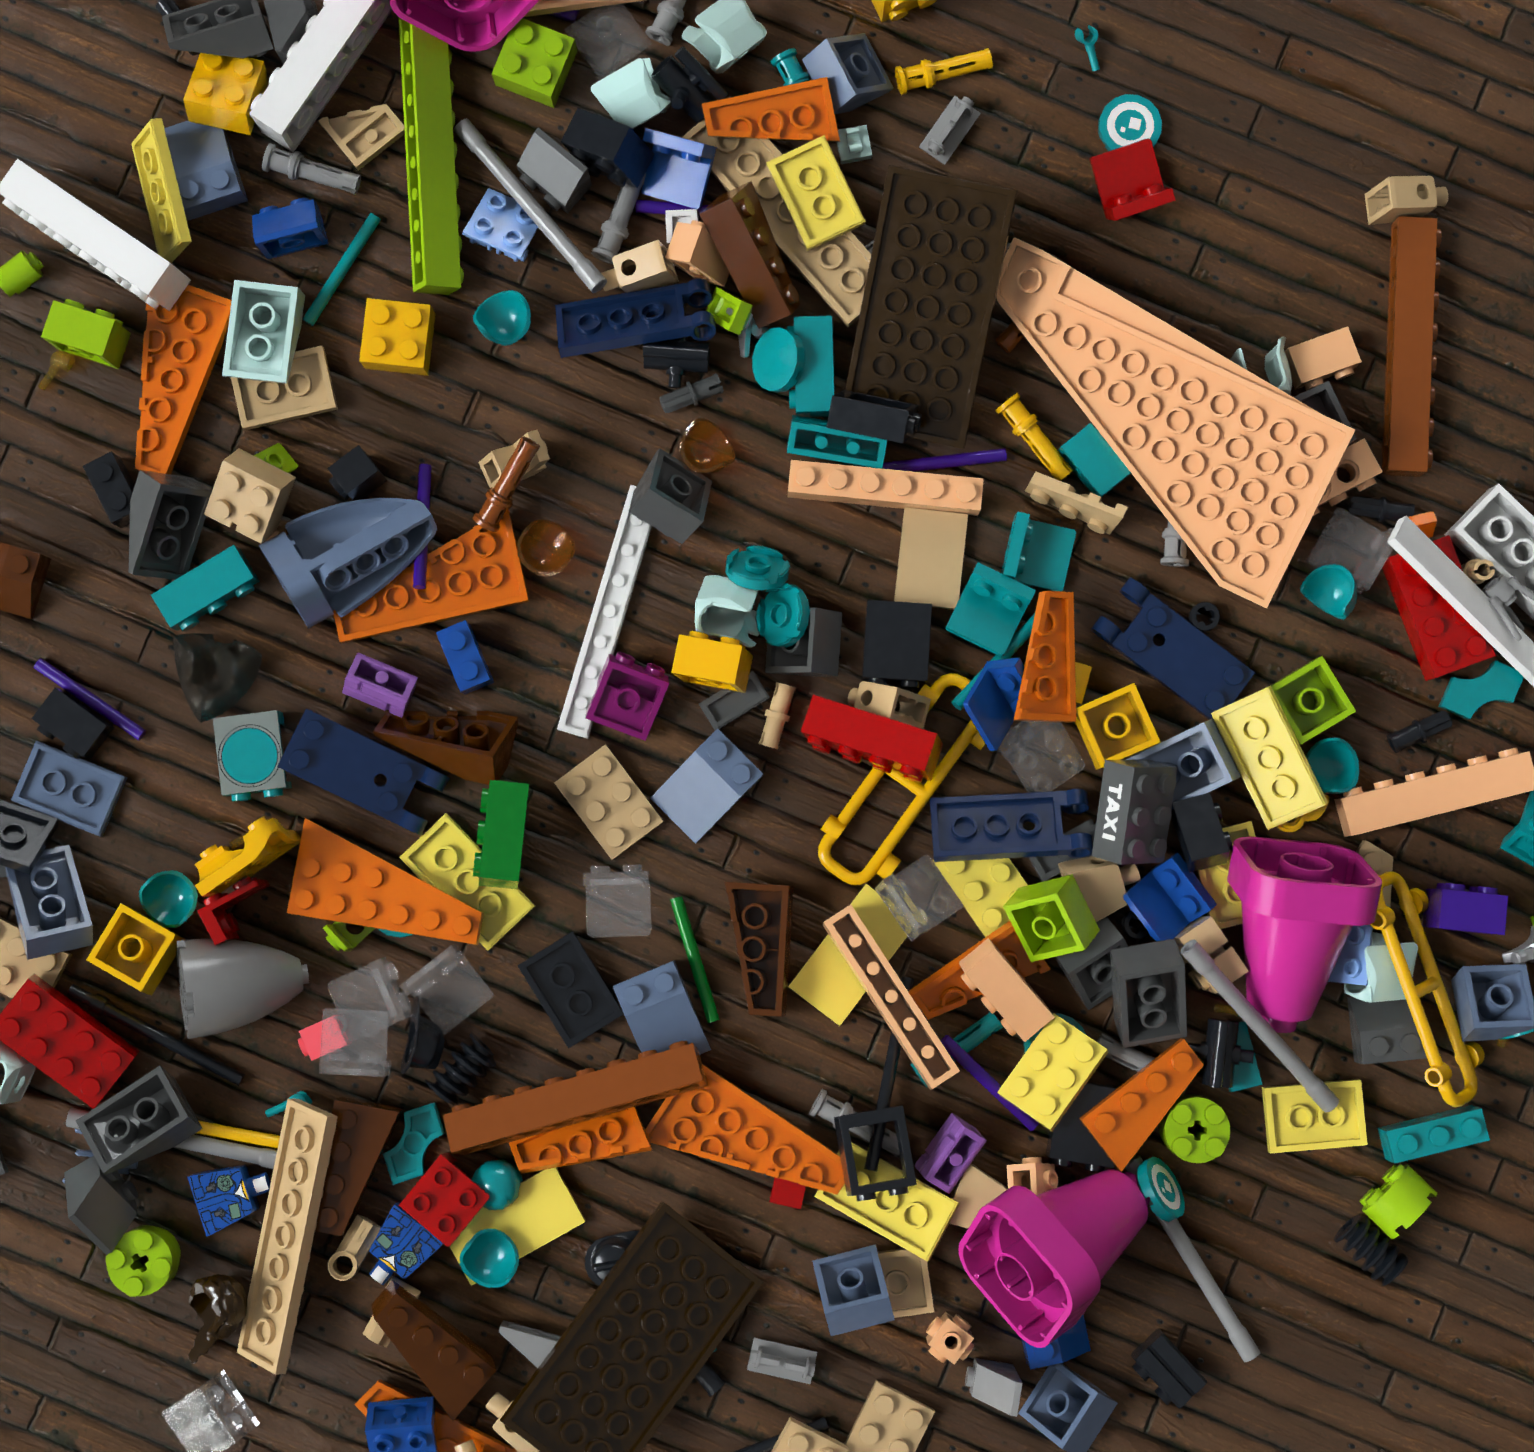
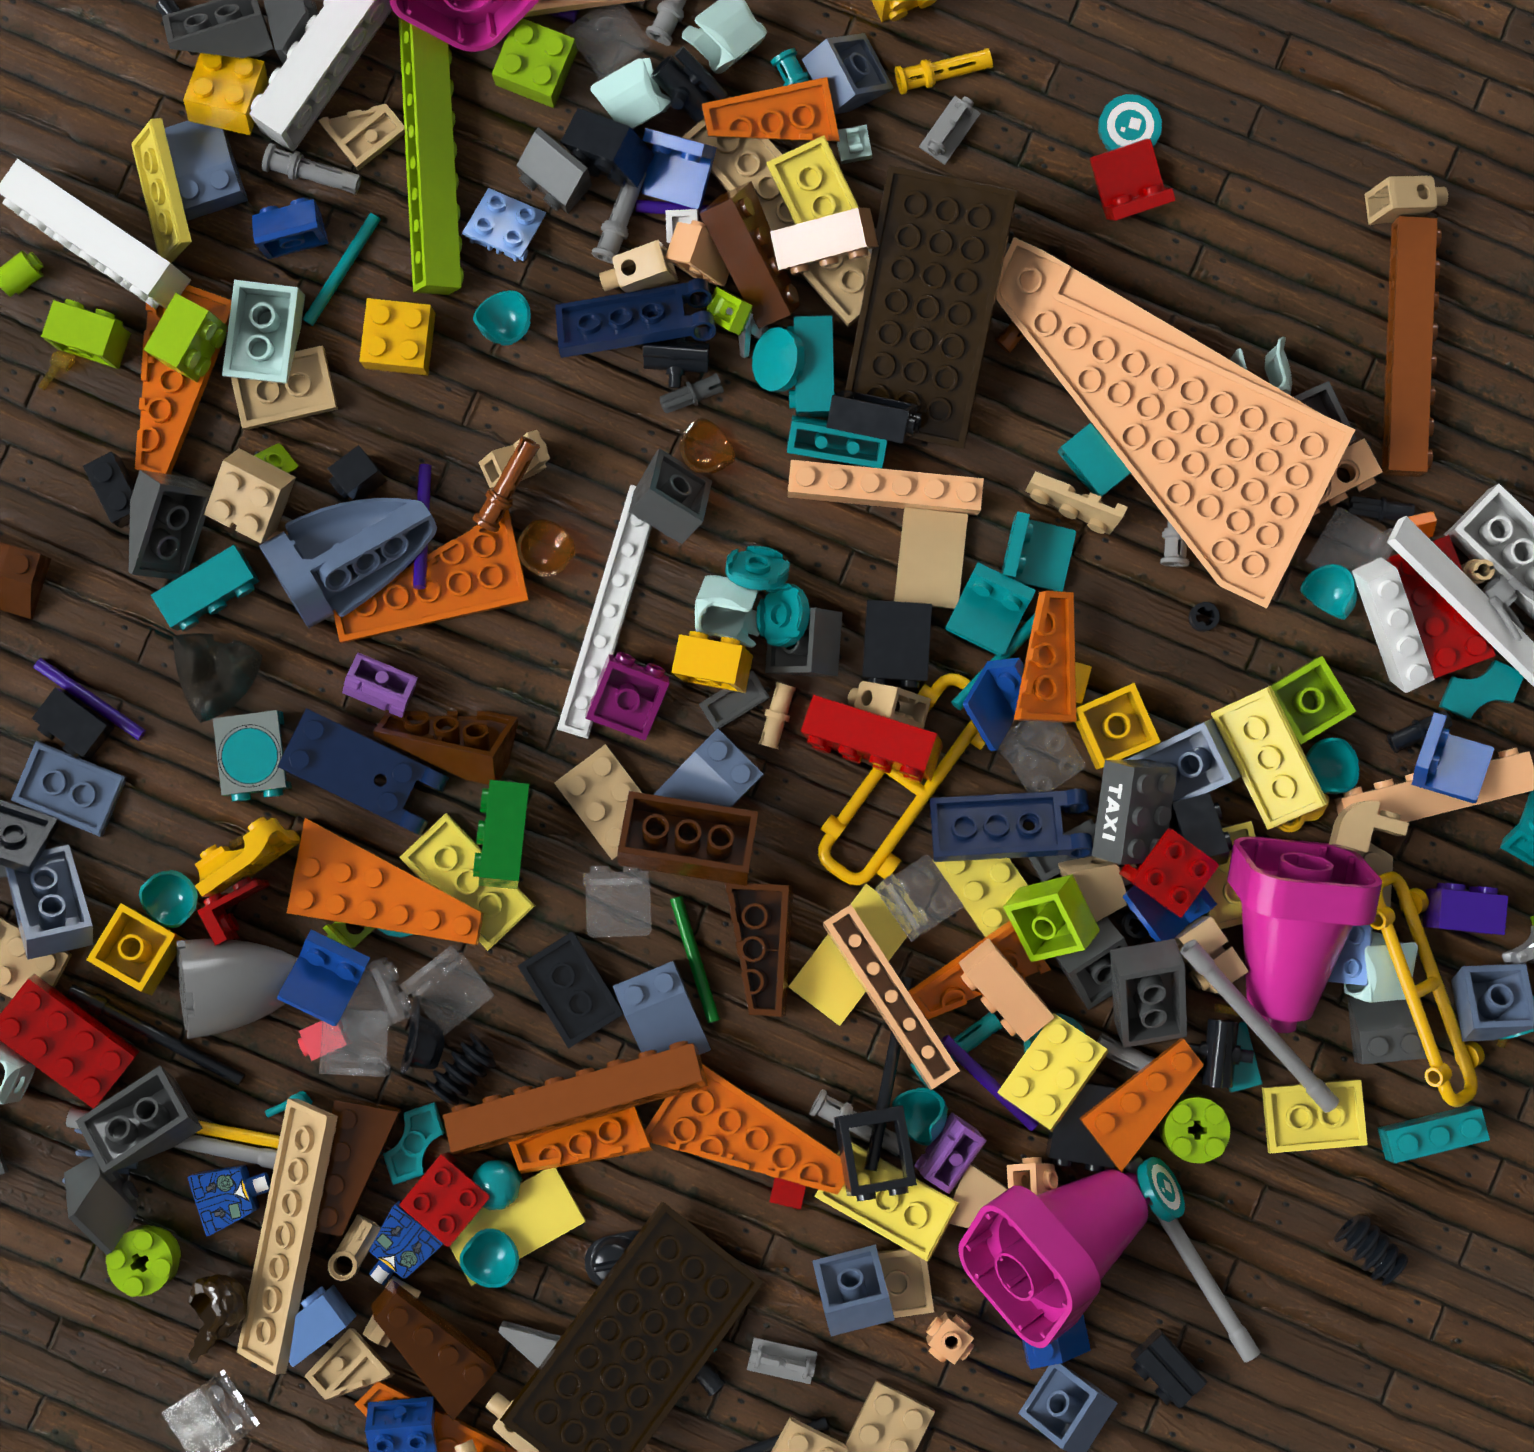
blue brick [436,620,494,695] -> none
light grey piece [454,118,607,293] -> none
dark purple bar [882,448,1007,472] -> none
light grey slope [965,1358,1023,1417] -> none
yellow pin [995,392,1074,481] -> none
teal hand [1075,25,1100,72] -> none
dark blue hinge [1091,578,1255,720] -> none
light nougat brick [1285,326,1362,391] -> none
lime brick [1359,1164,1437,1239] -> none
none -> lime brick [143,293,228,382]
none -> blue bracket [277,929,370,1026]
none -> medium blue slope [289,1285,357,1367]
none -> tan wing [304,1328,395,1400]
none -> reddish brown brick [617,791,758,886]
none -> brick [770,207,878,275]
none -> teal helmet [892,1088,948,1146]
none -> red bracket [1119,828,1219,918]
none -> tan brick [1328,801,1409,853]
none -> white brick [1352,557,1435,693]
none -> bracket [1411,712,1494,803]

